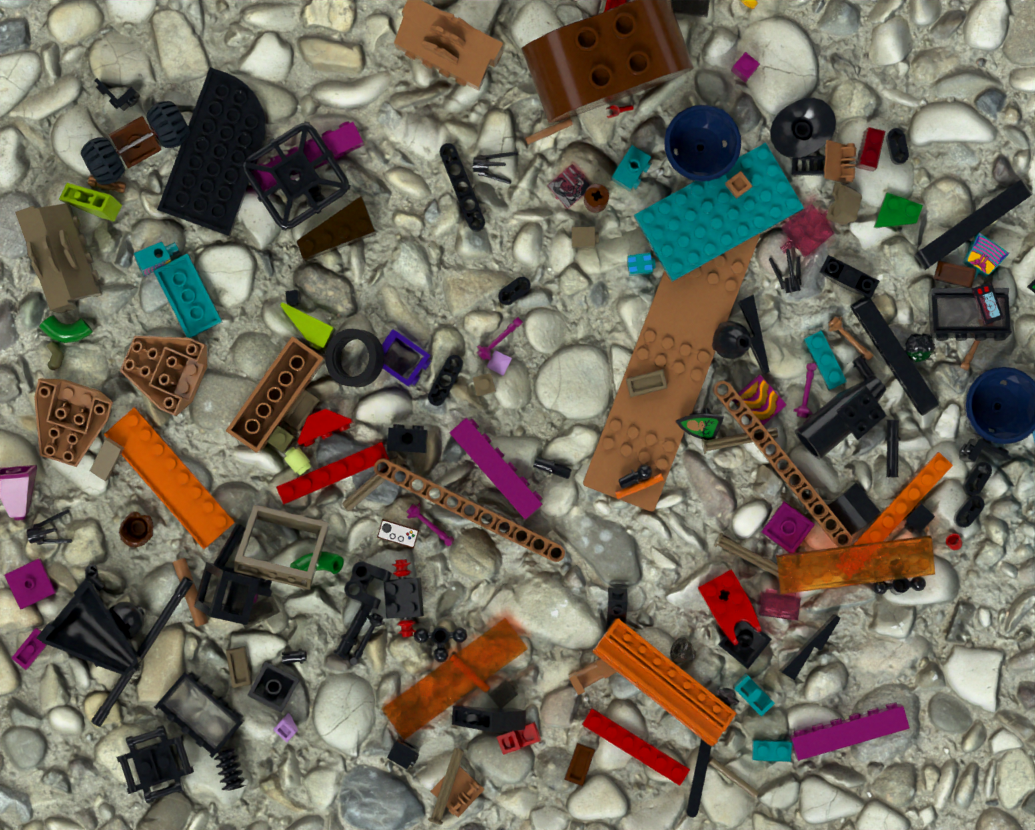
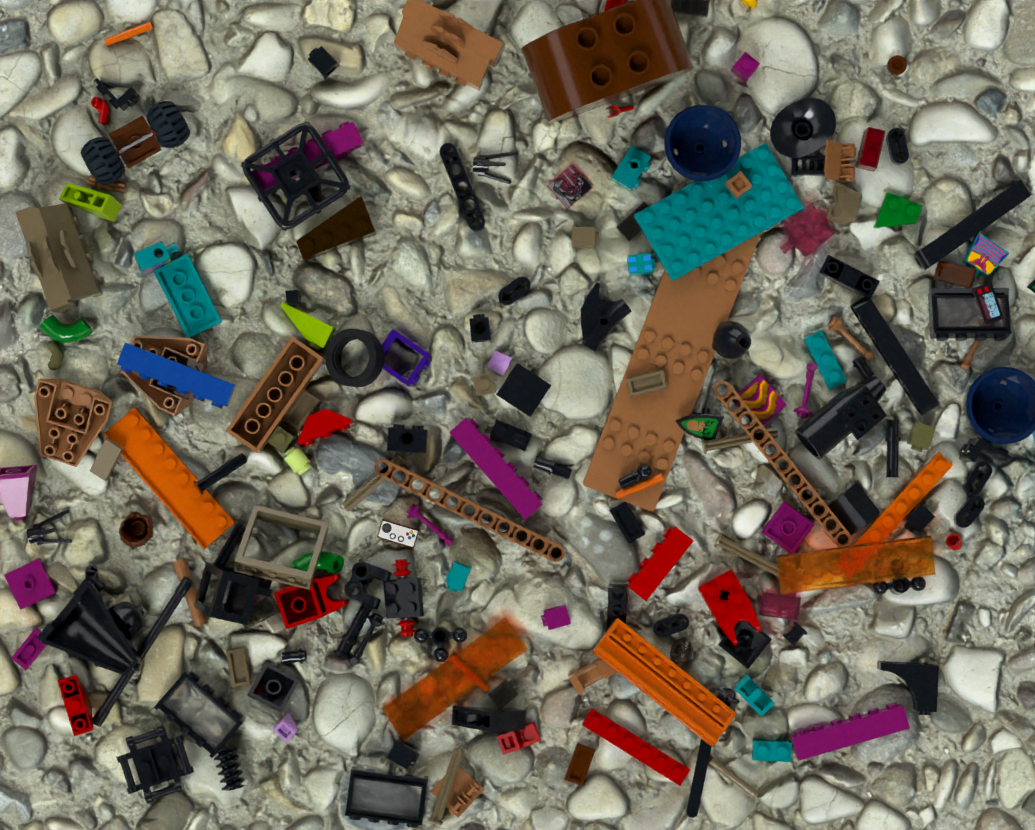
black plate [157,67,266,237] -> none
red plate [276,442,390,505] -> none
black beam [428,355,463,406] -> none
magenta piece [476,317,523,361] -> none
medium nougat piece [525,118,573,145] -> none
reddish brown piece [584,184,609,213] -> none
black slope [738,294,770,375] -> none
black plant [769,249,802,293] -> none
black slope [779,614,841,680] -> none
black piece [905,333,936,362] -> none
none -> red slope [57,675,93,736]
none -> red arm [91,97,110,125]
none -> orange piece [104,22,153,46]
none -> blue brick [117,343,236,409]
none -> black axle [193,453,247,495]
none -> red brick [274,574,349,629]
none -> black brick [308,46,339,79]
none -> window [345,766,429,828]
none -> teal window [445,561,471,593]
none -> black brick [469,314,491,343]
none -> black hinge [490,419,532,451]
none -> black slope [496,363,551,417]
none -> magenta brick [541,604,571,630]
none -> black pin [581,283,632,352]
none -> black tile [609,502,645,544]
none -> clear smoke tile [616,202,649,241]
none -> red brick [627,526,694,601]
none -> black beam [653,613,689,637]
none -> black bush [782,621,808,647]
none -> black arch [877,661,939,715]
none -> reddish brown tile [887,55,907,76]
none -> olive brick [906,422,935,452]

